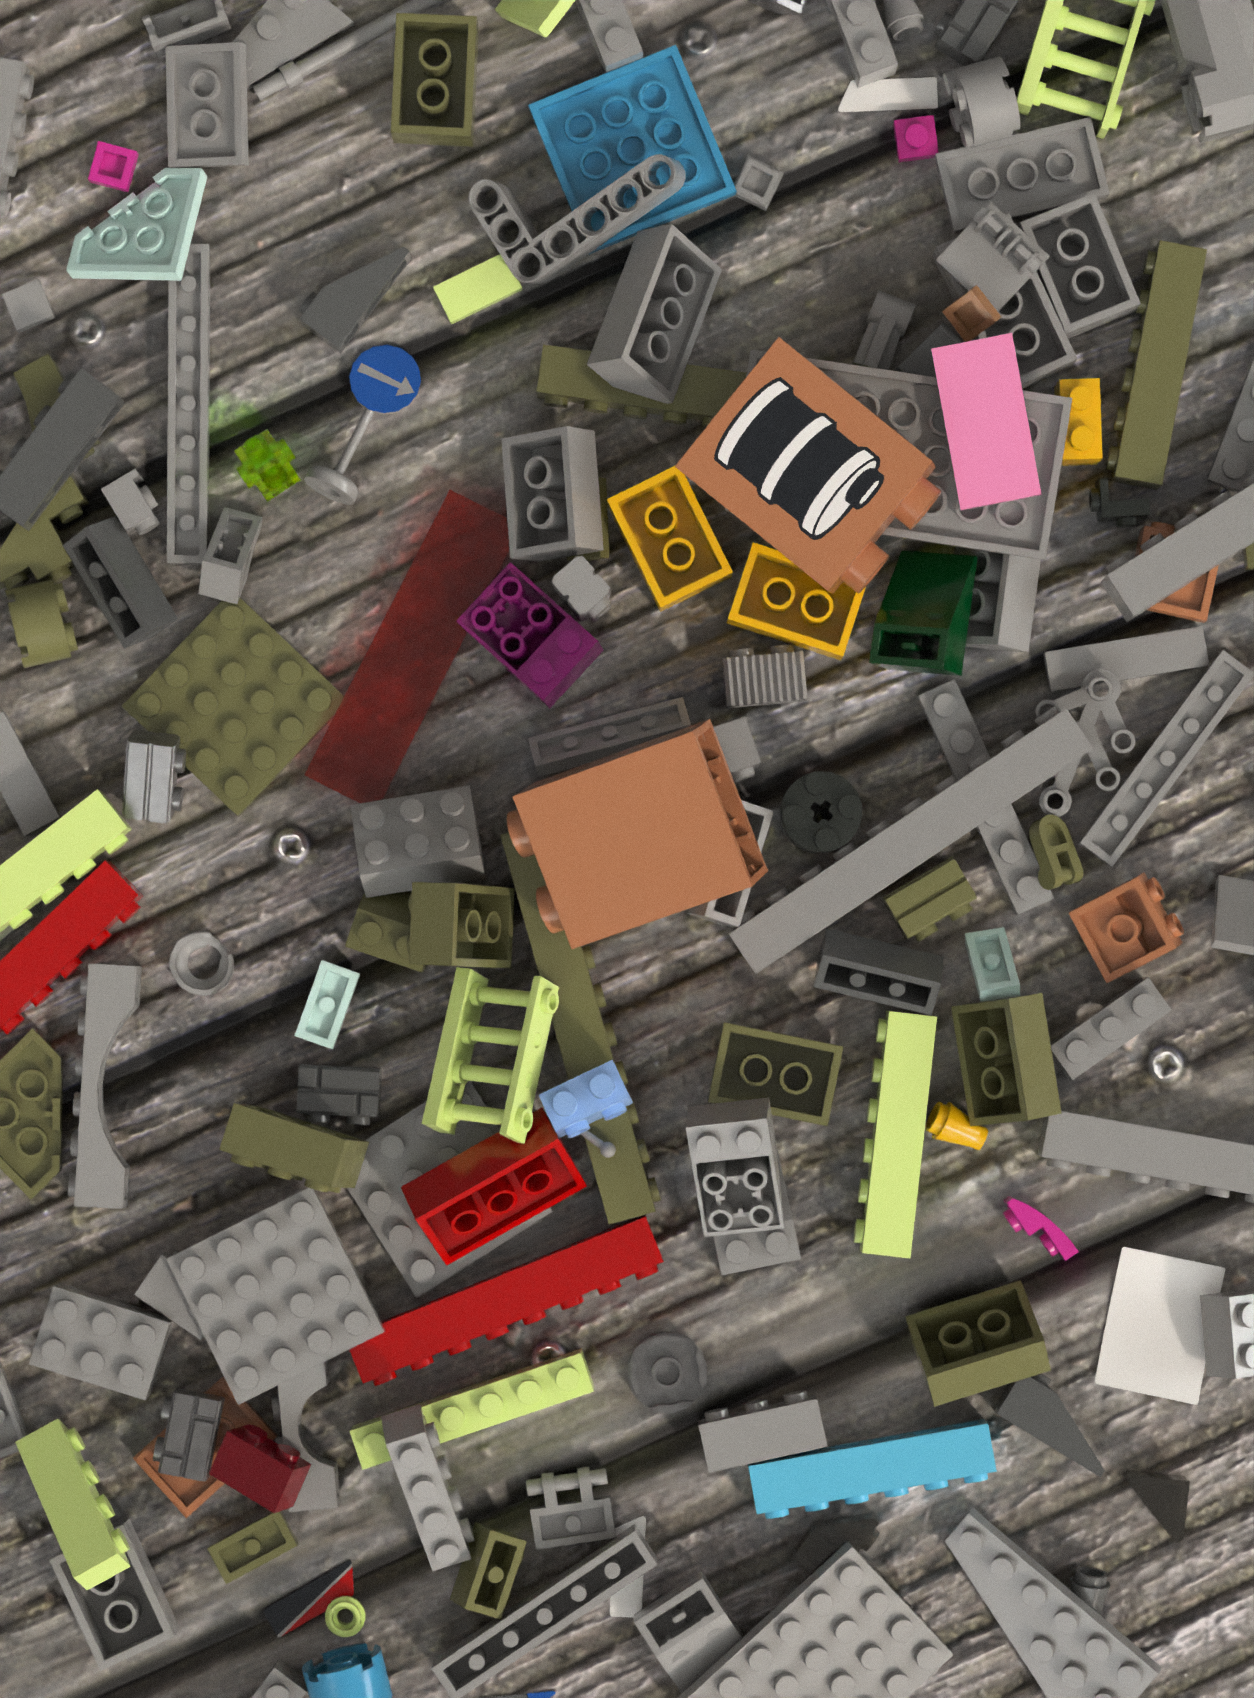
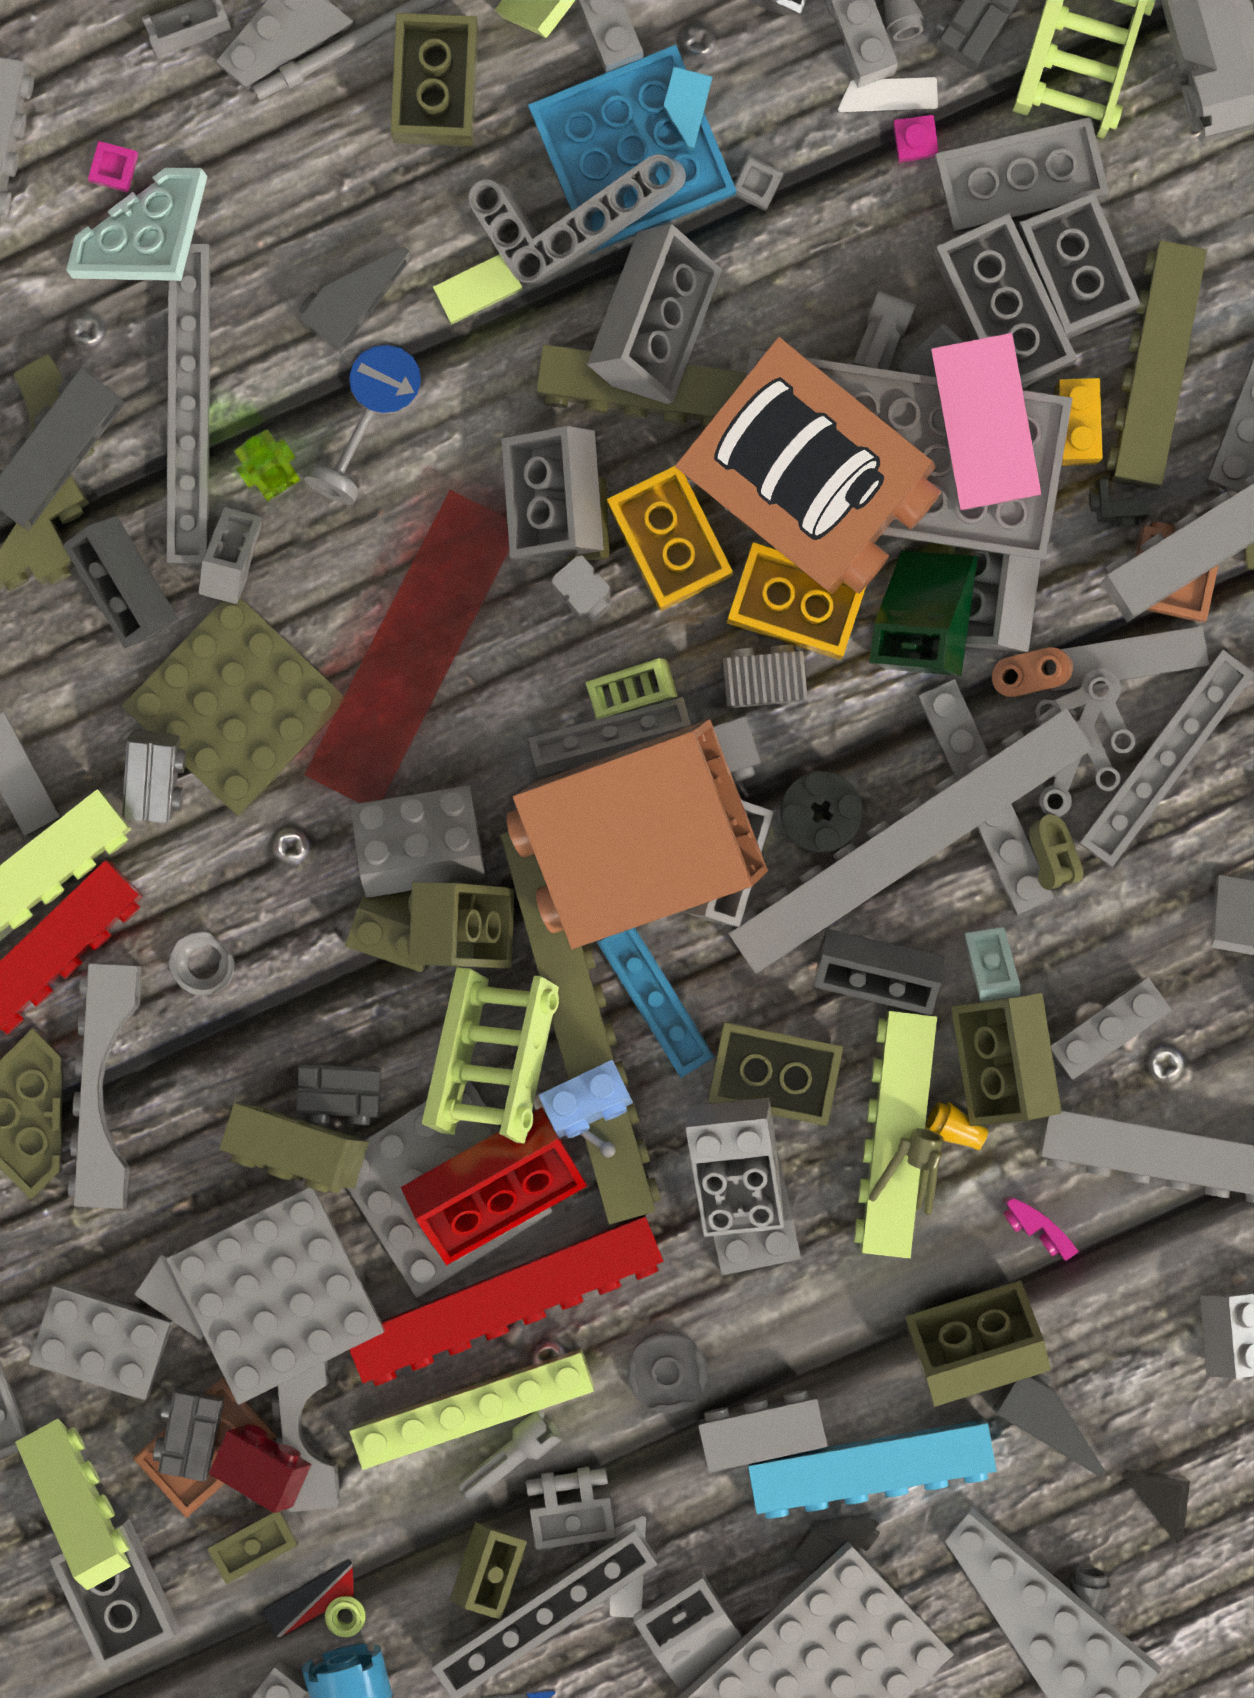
light grey tile [2,279,55,333] -> none
olive brick [5,579,78,668] -> none
light grey brick [101,469,160,535] -> none
light grey plate [165,42,249,168] -> none
light aqua plate [294,960,361,1049] -> none
light grey brick [381,1404,475,1571] -> none
magenta slope [456,562,604,709] -> none
olive brick [881,856,977,942] -> none
light grey hinge [935,202,1050,312] -> none
medium nougat plate [942,285,1001,342] -> none
light grey brick [943,56,1020,148] -> none
nougat plate [1069,872,1184,984] -> none
white sticker [1095,1247,1225,1405] -> none
none -> light grey piece [458,1410,563,1501]
none -> yellowish green slope [586,658,678,720]
none -> dark azure tile [596,928,715,1078]
none -> medium azure tile [664,67,712,151]
none -> olive plant [869,1128,944,1215]
none -> nougat plate [992,647,1073,697]

